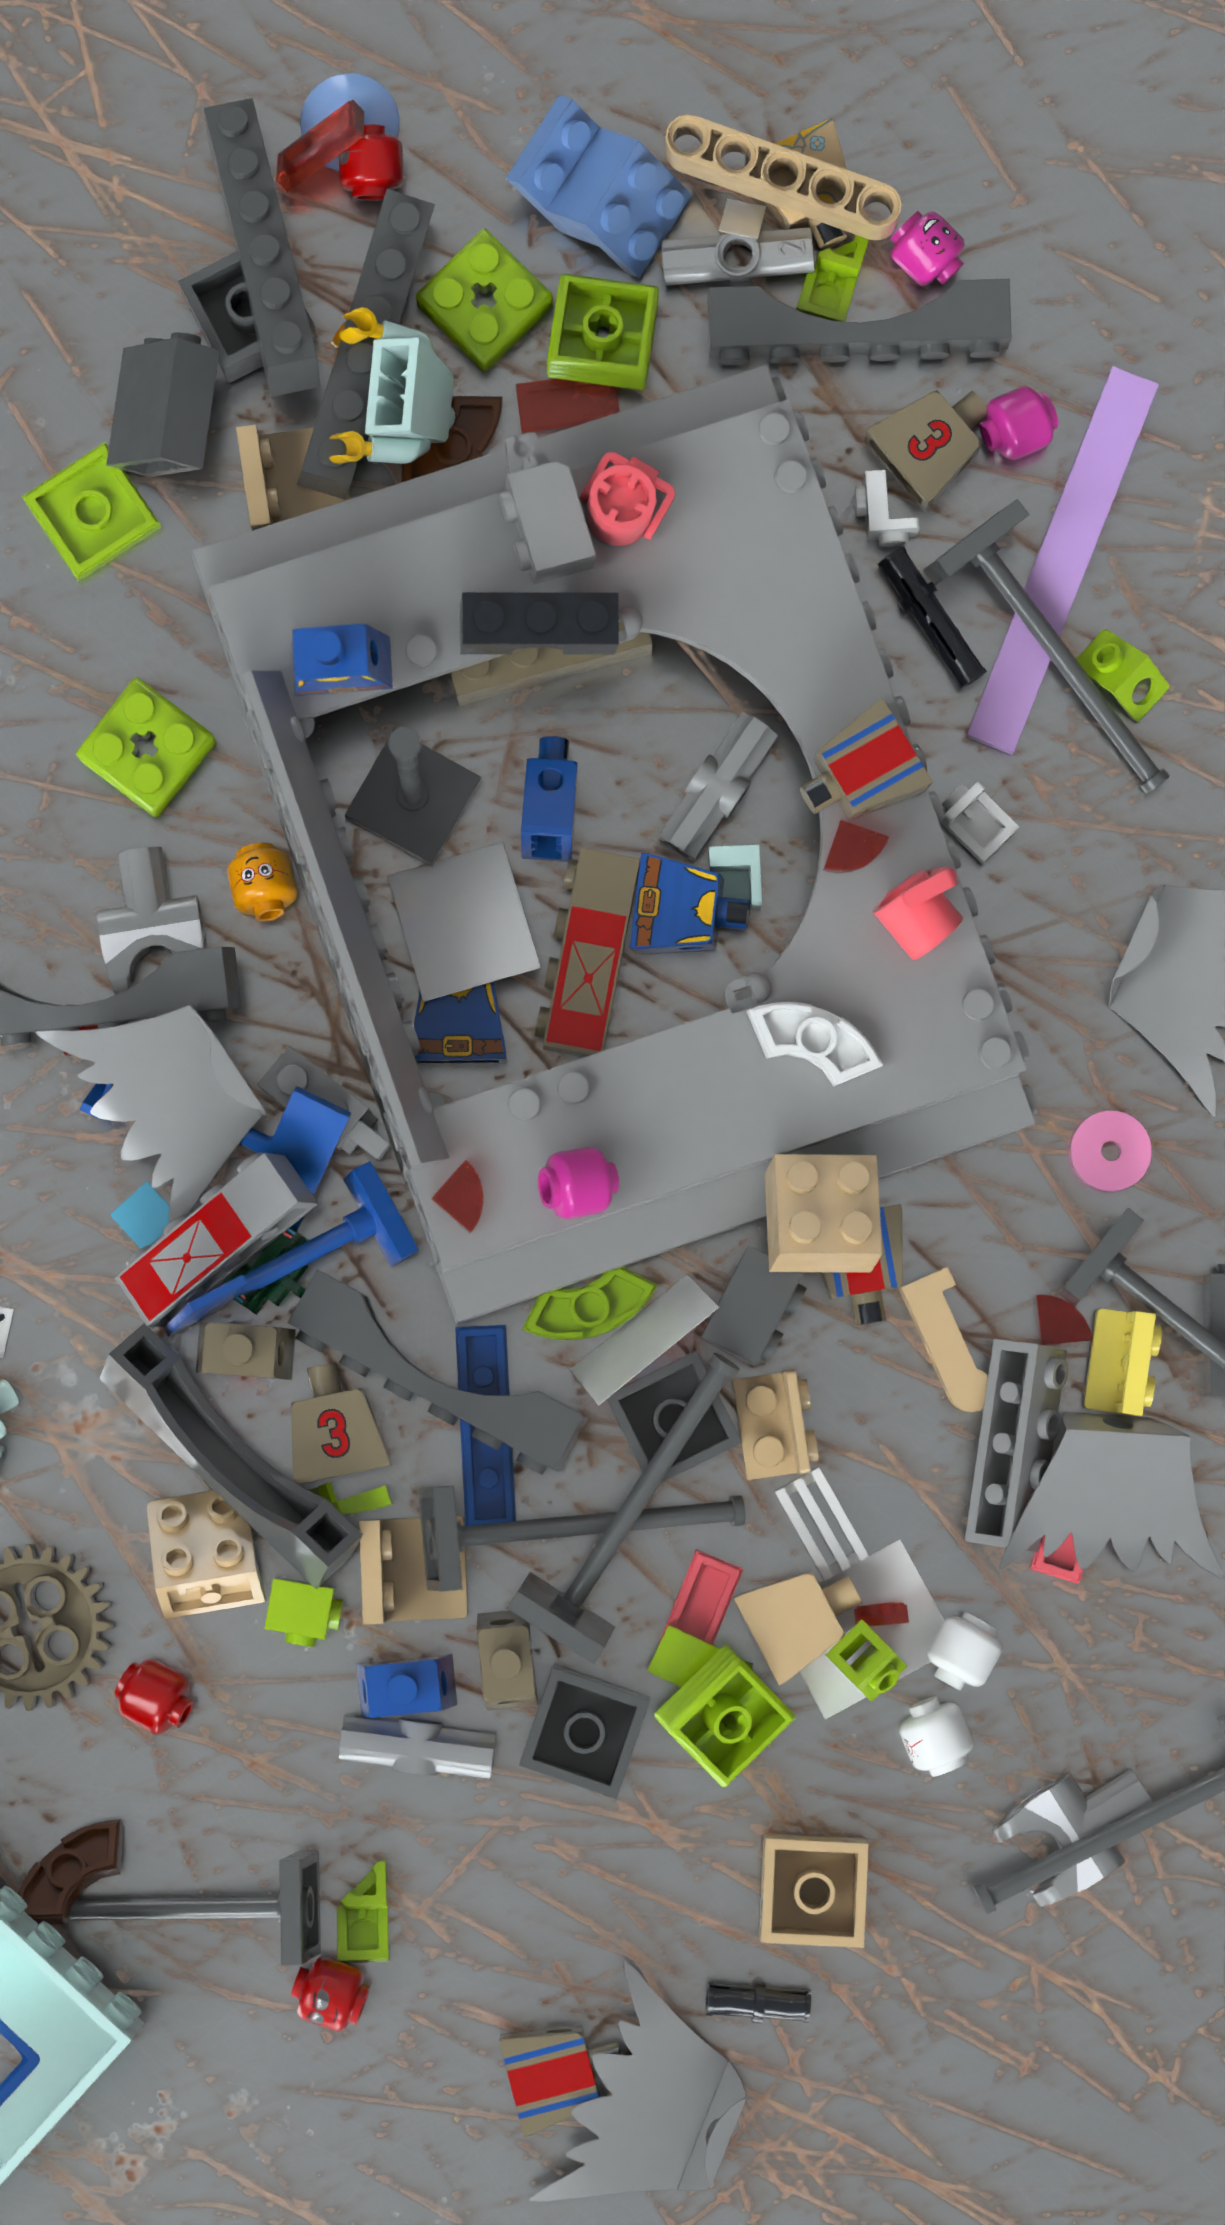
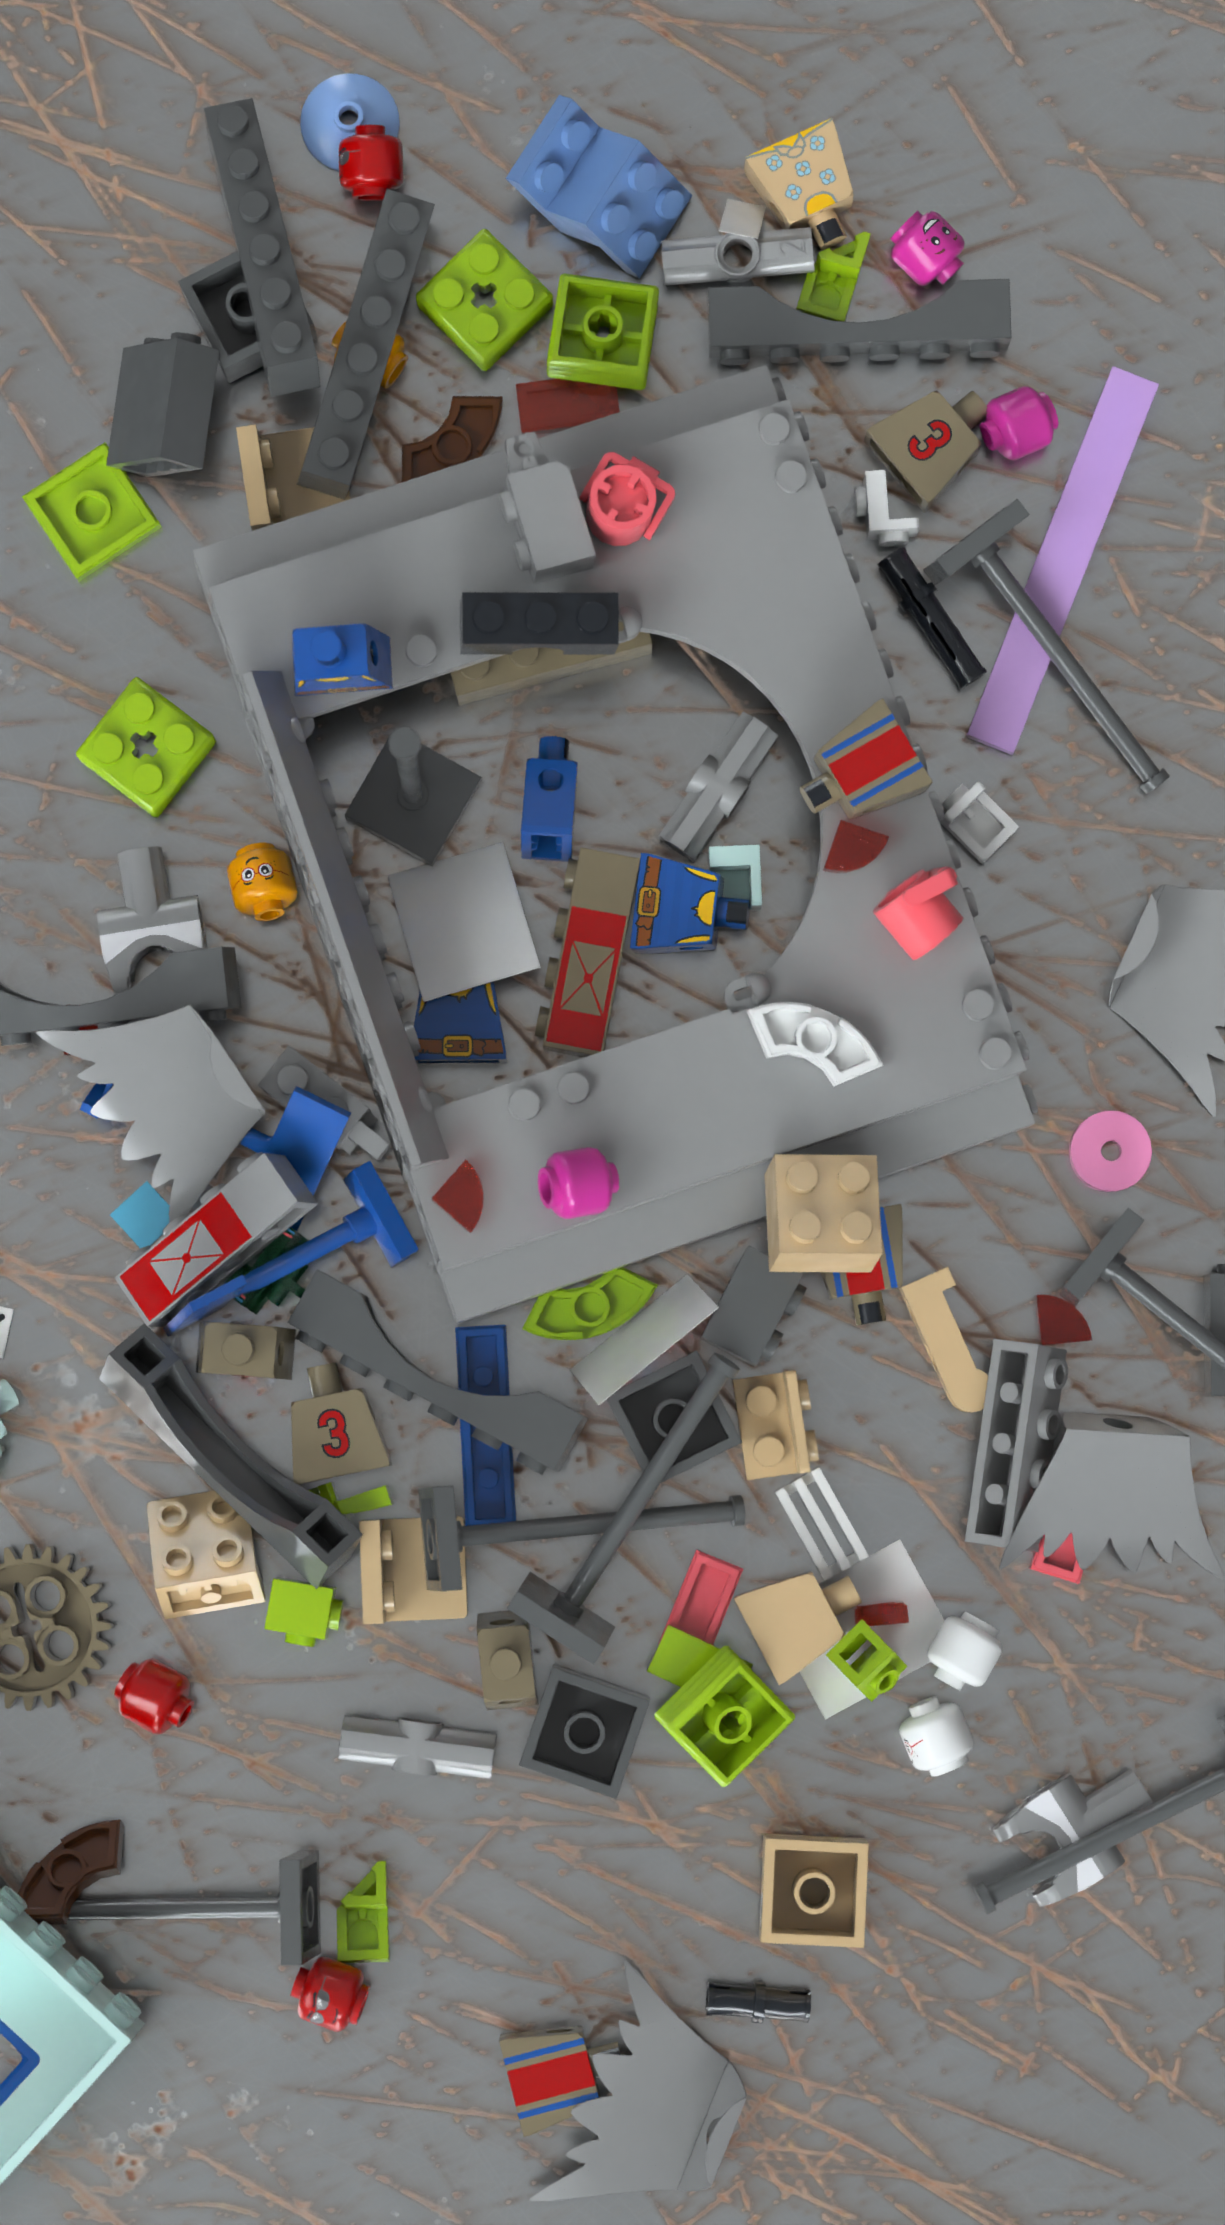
clear red tile [276,100,364,193] -> none
light aqua torso [329,307,455,464] -> none
blue torso [356,1654,457,1718] -> none
tan beam [665,114,902,240] -> none
lime bracket [1076,629,1169,722] -> none
light yellow bracket [1083,1308,1162,1416] -> none

